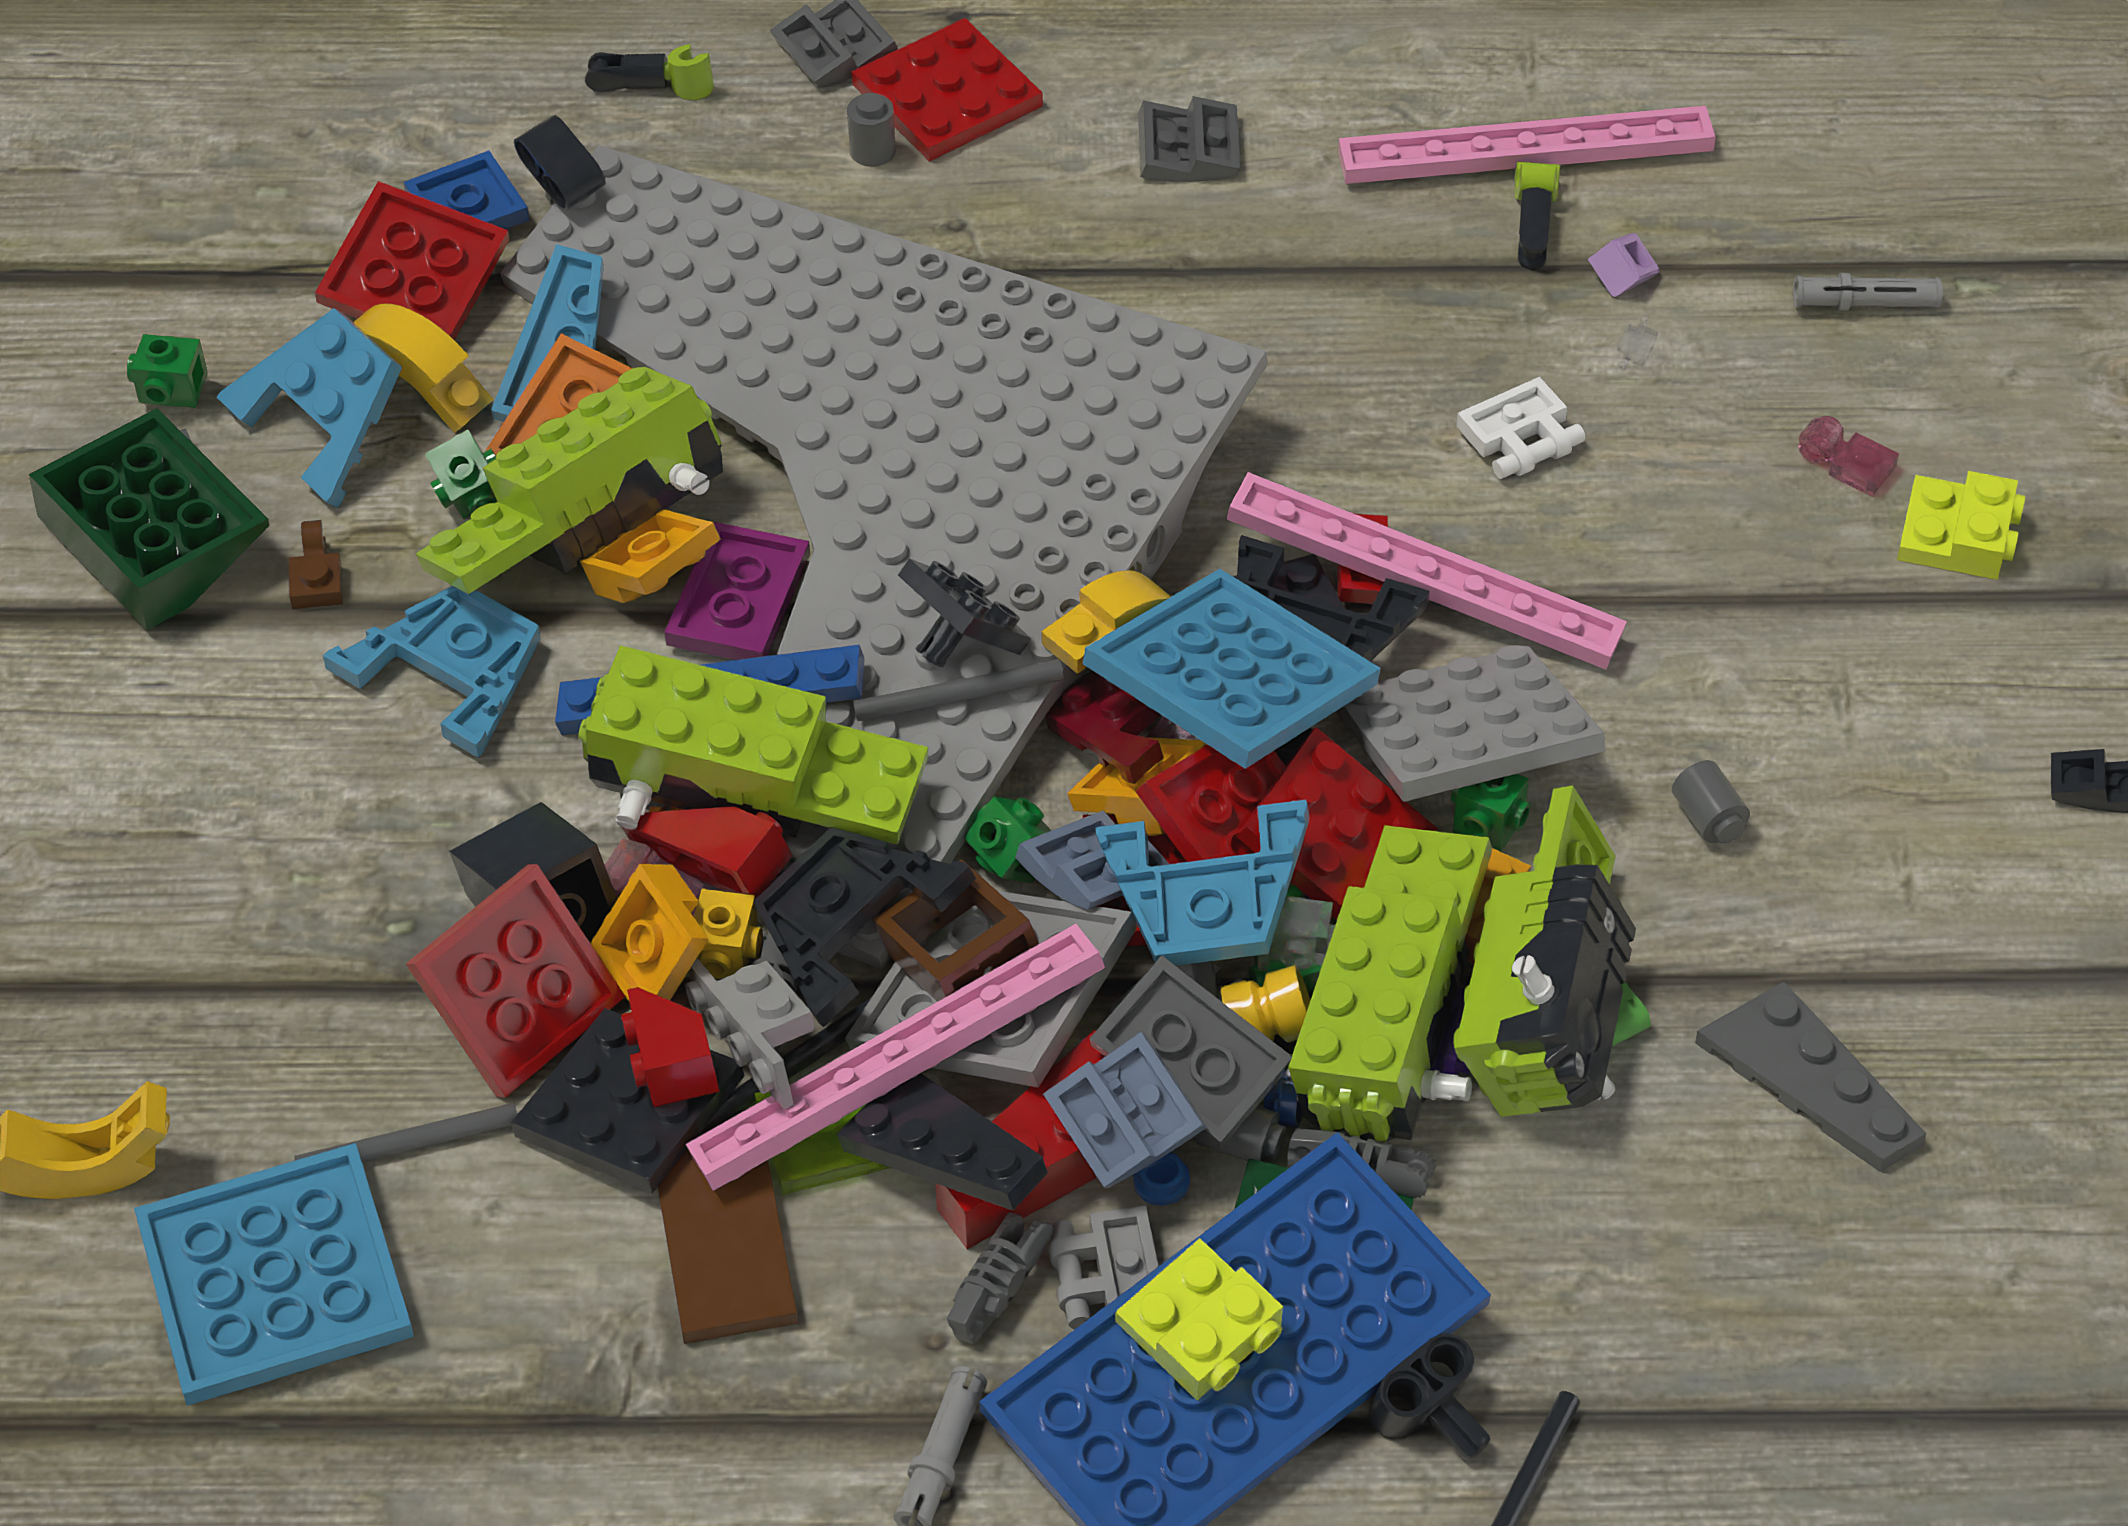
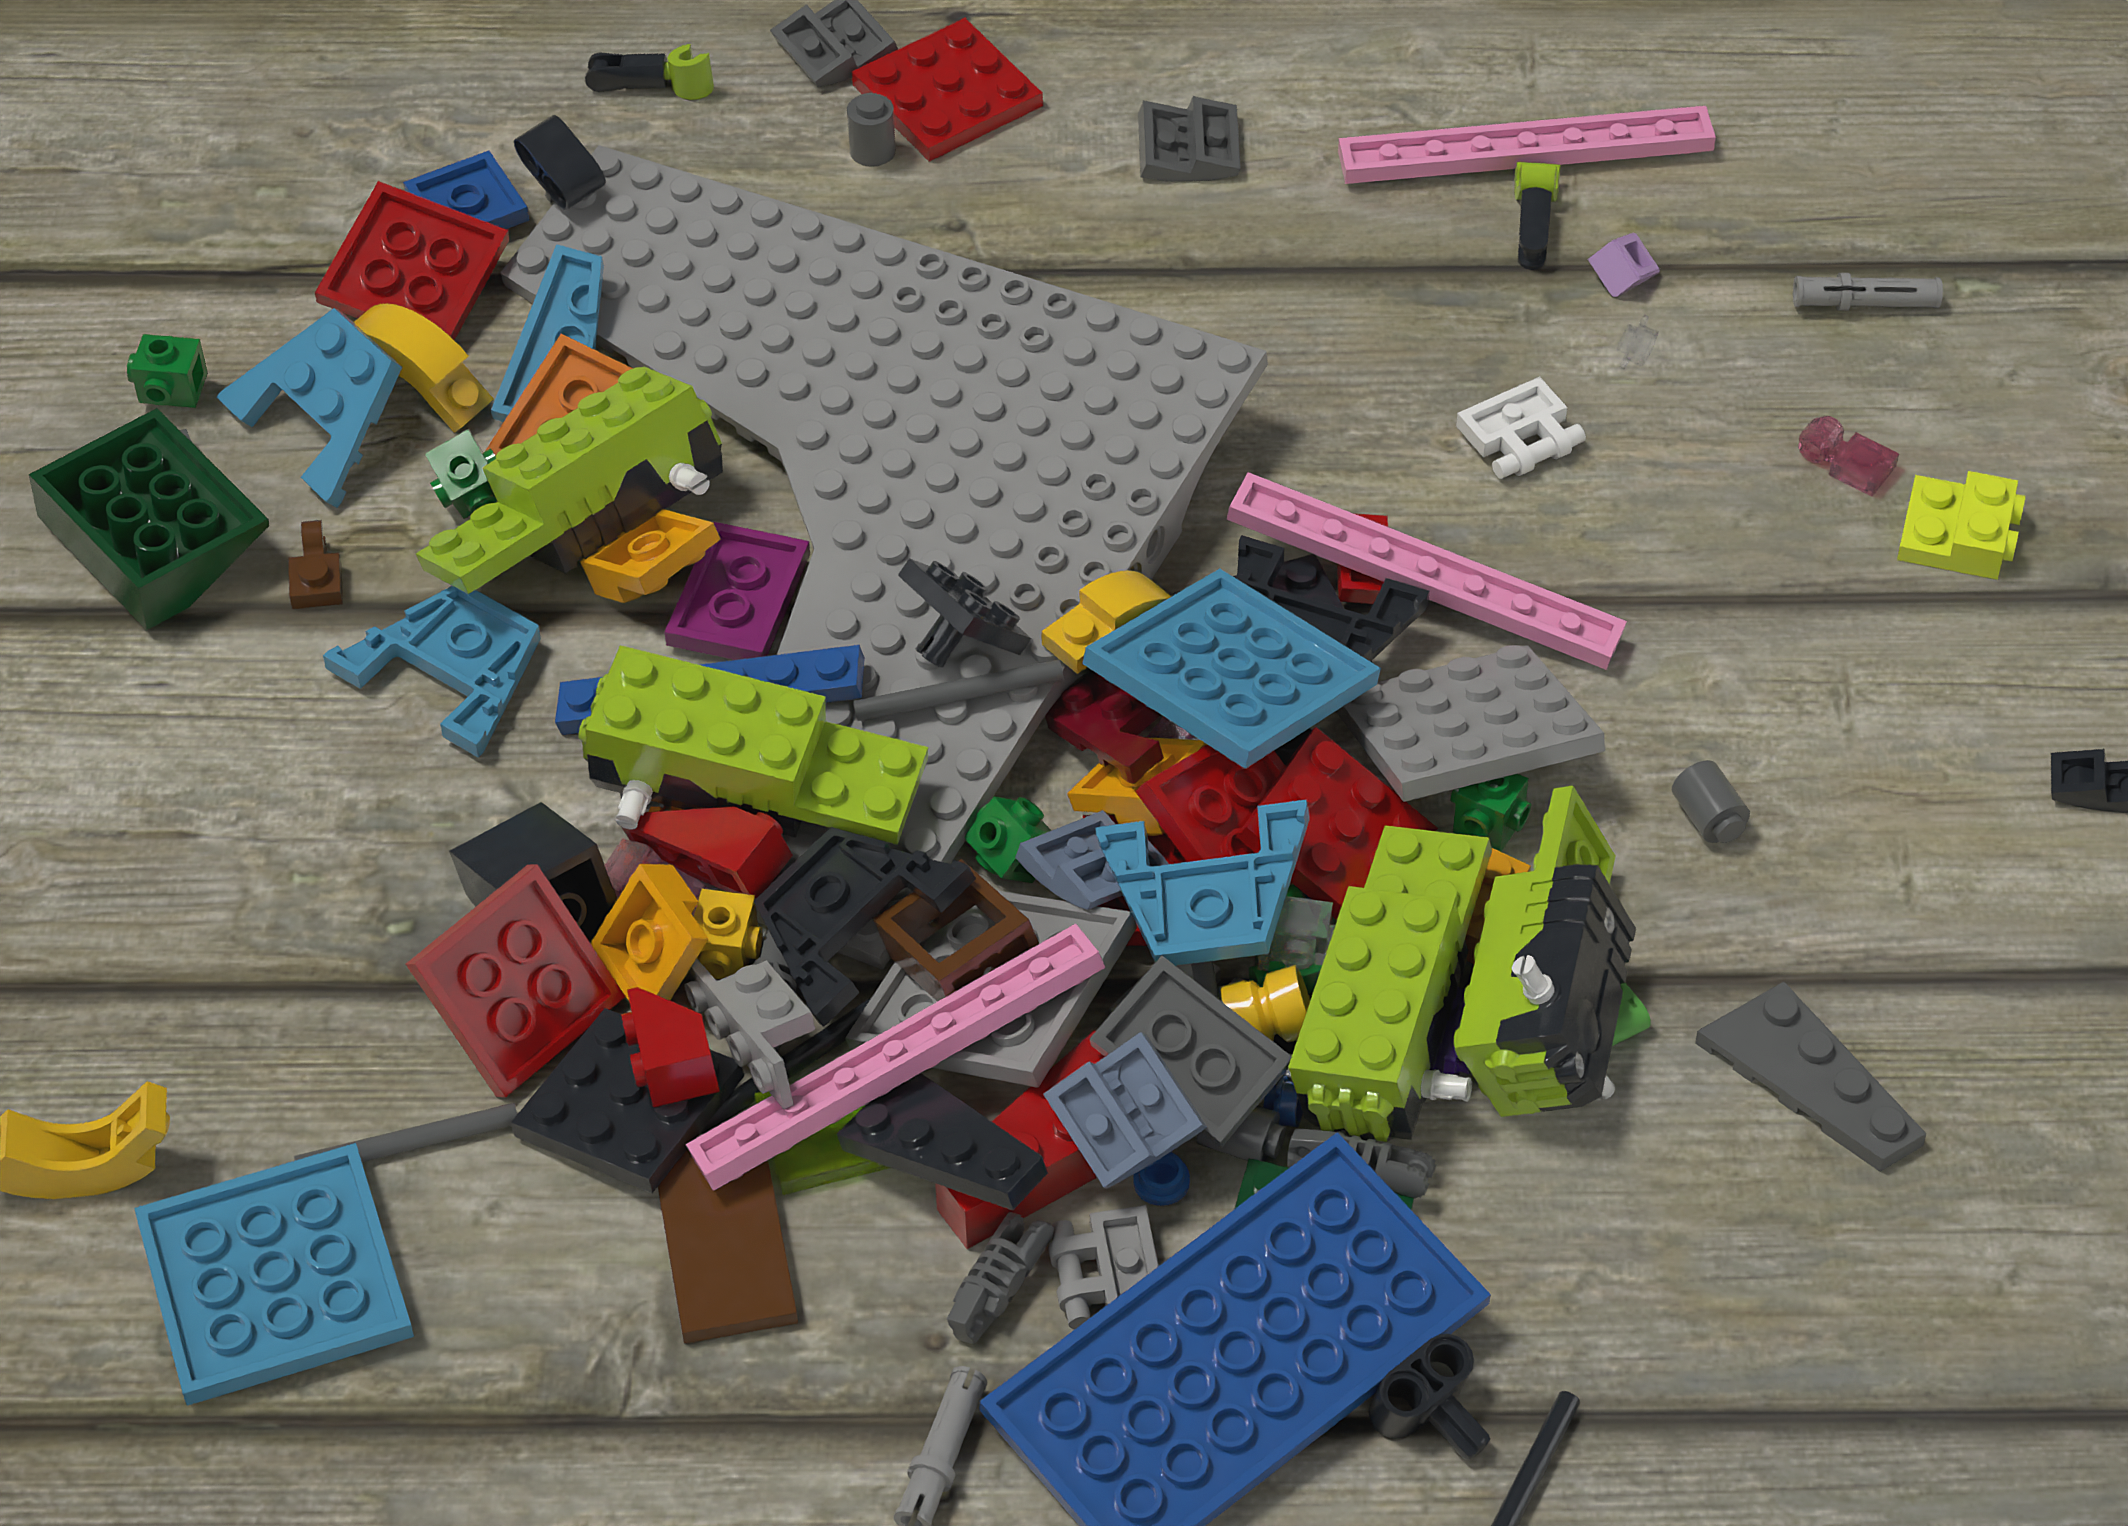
neon yellow plate [1115,1238,1283,1400] -> none

